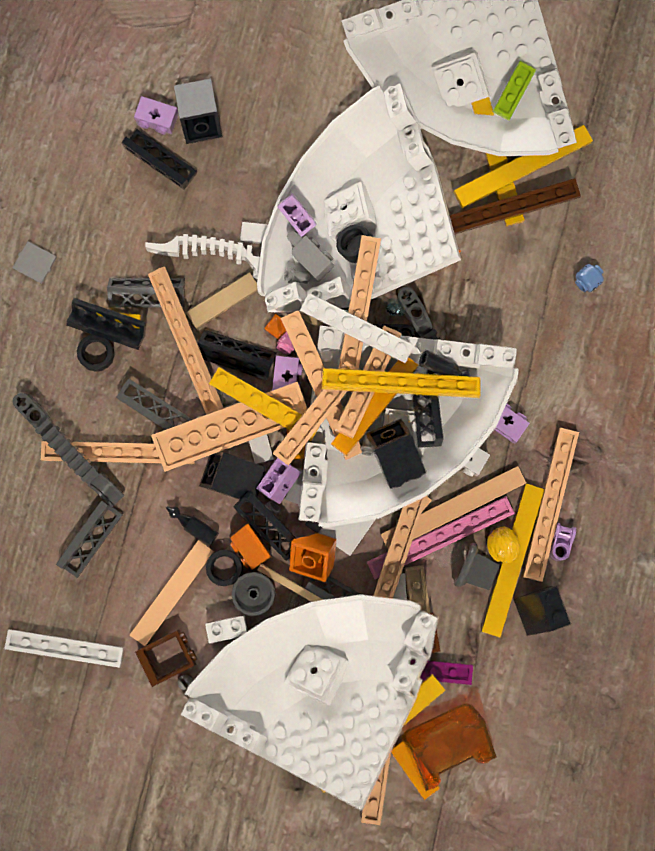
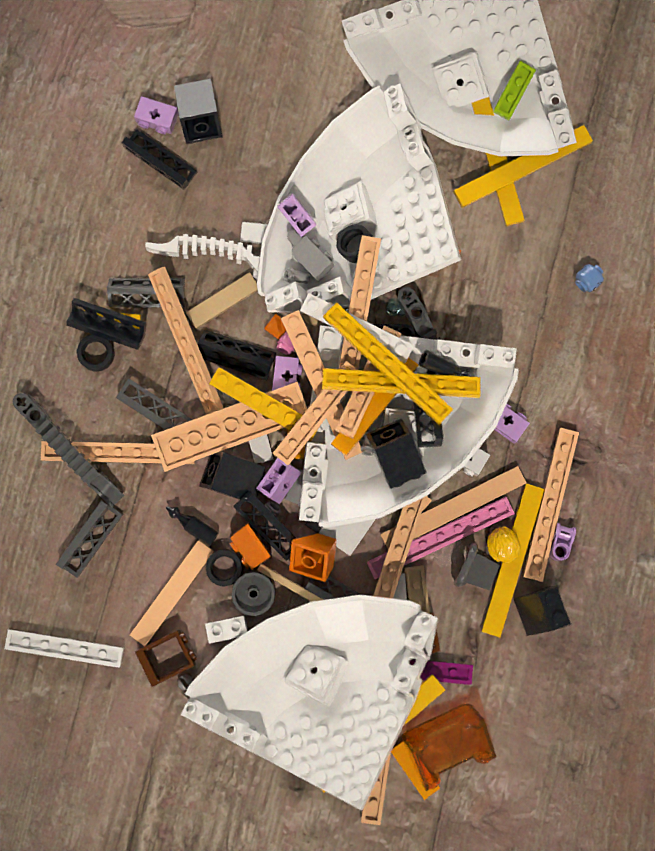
light grey piece [13,242,57,284] -> none
reddish brown plate [450,178,581,235] -> none
none -> yellow tile [323,302,454,425]

